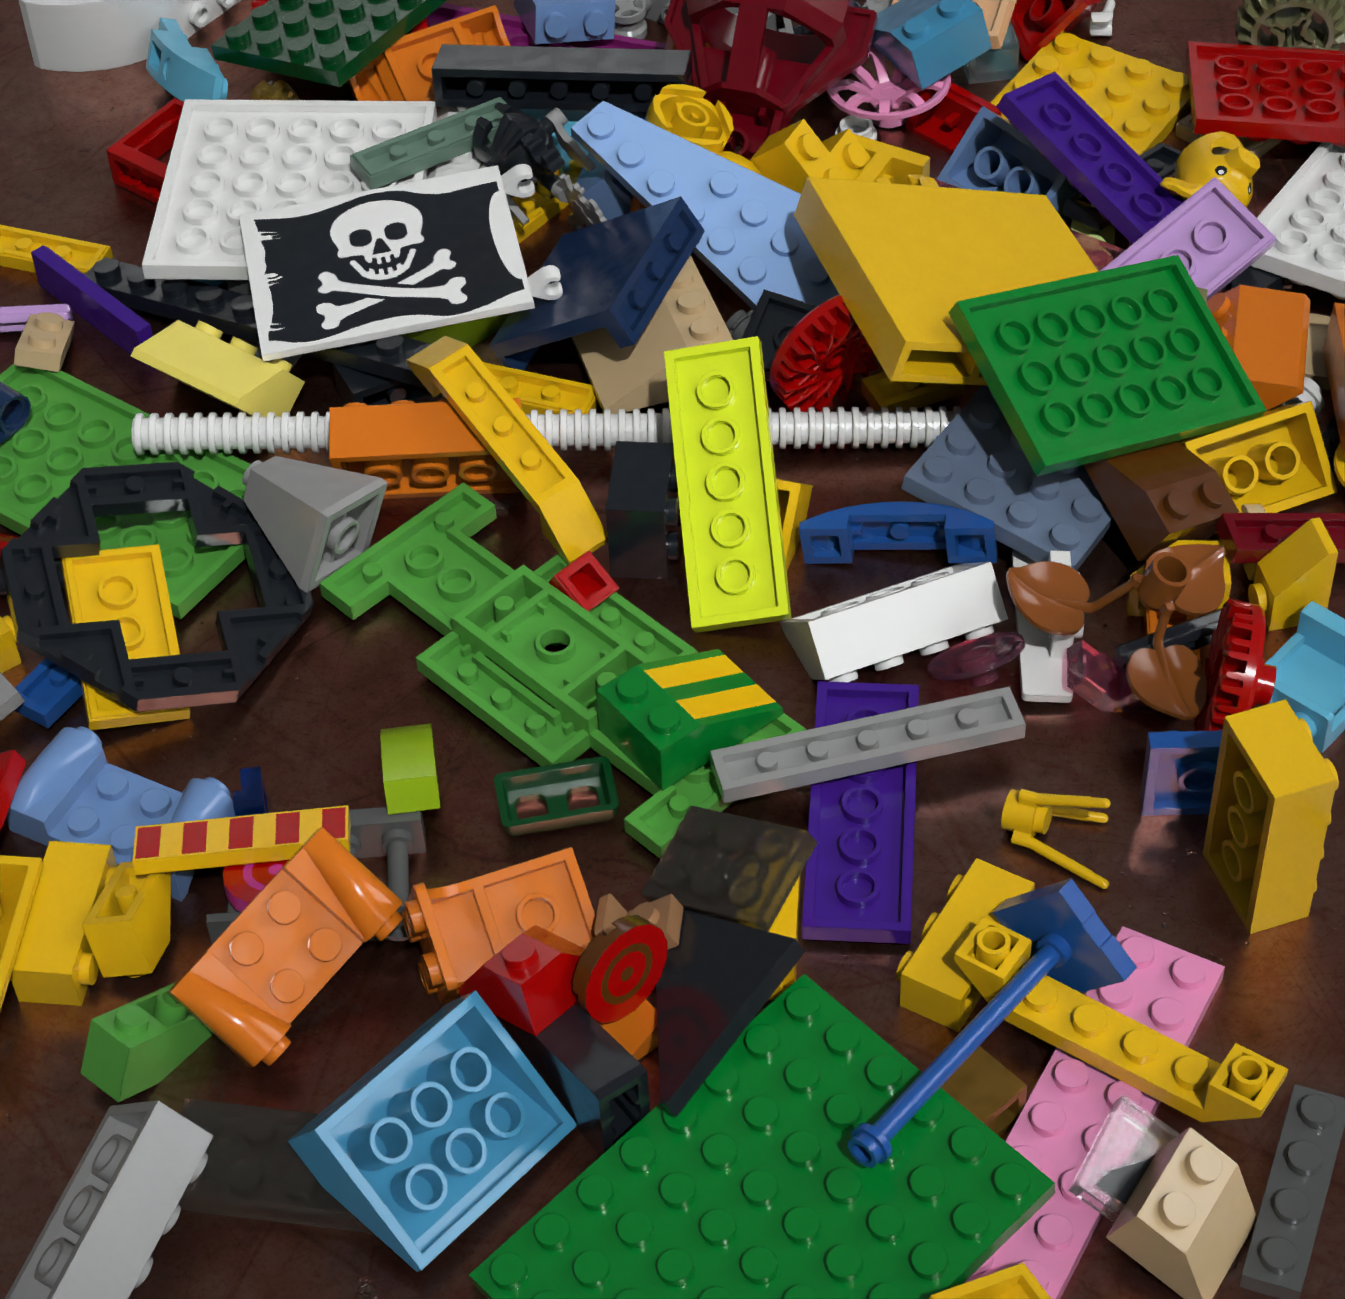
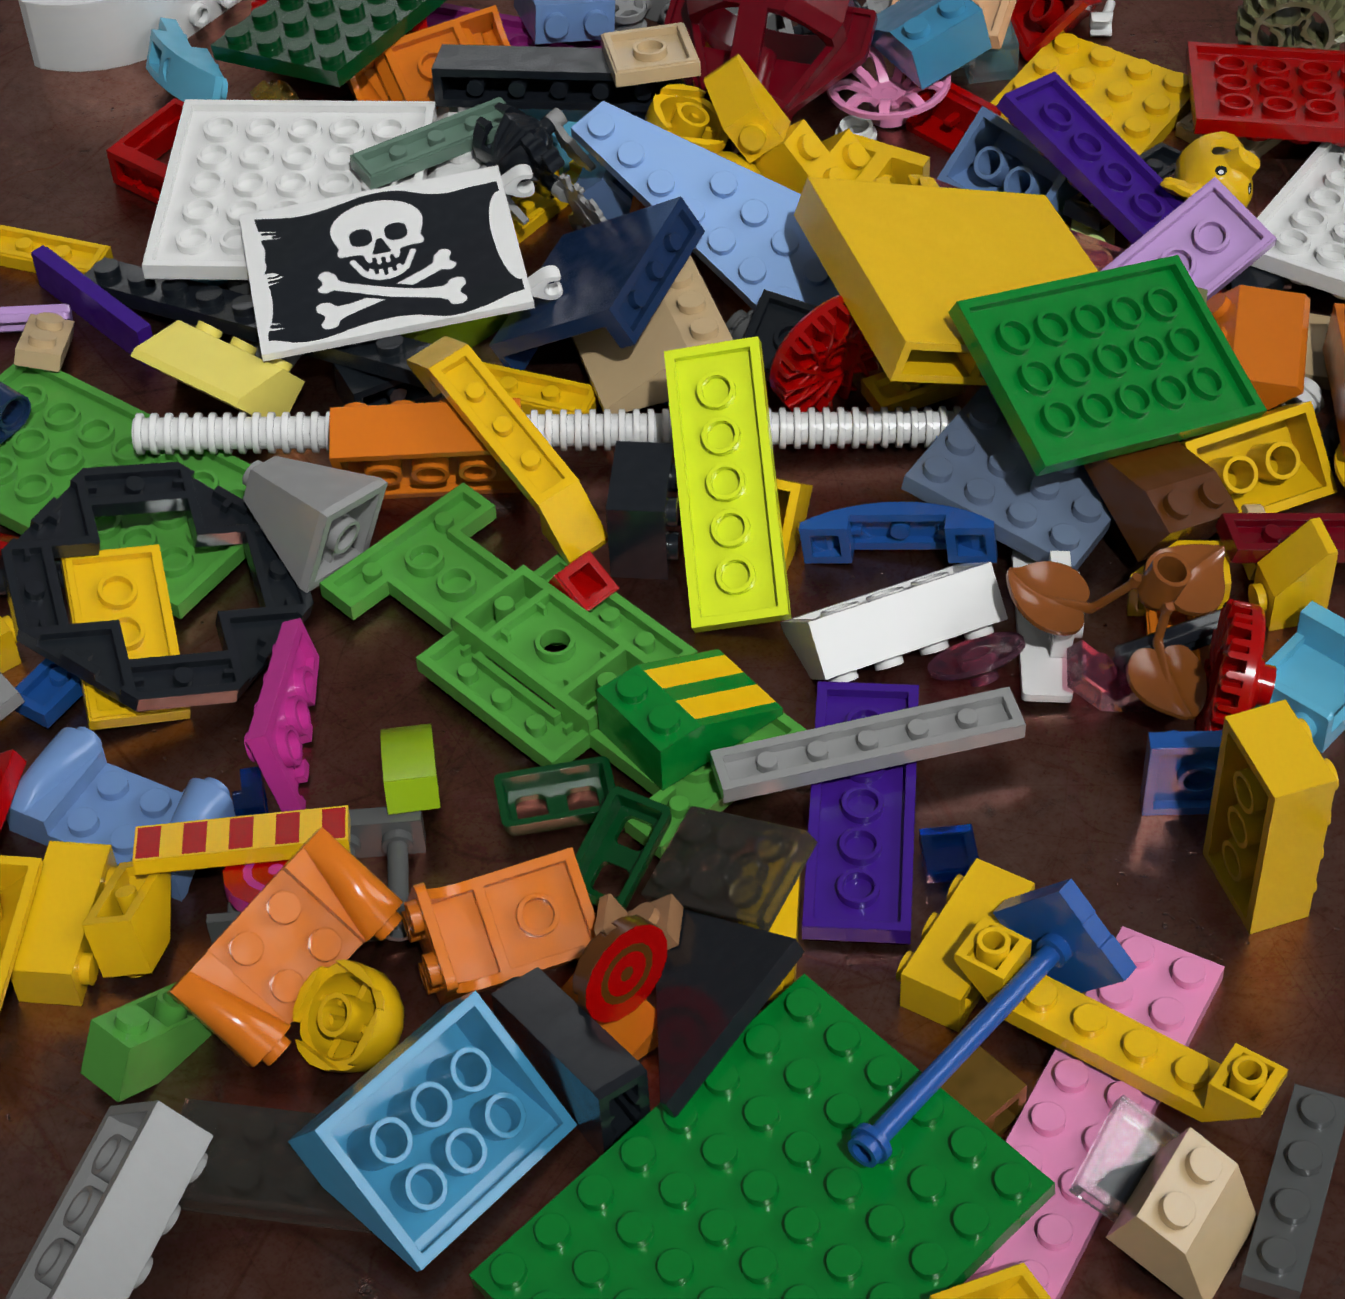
red slope [458,925,585,1036] -> none
yellow plant [1001,789,1111,889] -> none
none -> dark pink wing [244,618,319,812]
none -> yellow cylinder [293,959,404,1073]
none -> dark green piece [575,786,672,910]
none -> tan tile [601,22,701,88]
none -> yellow slope [703,54,791,164]
none -> clear blue plate [919,824,979,884]

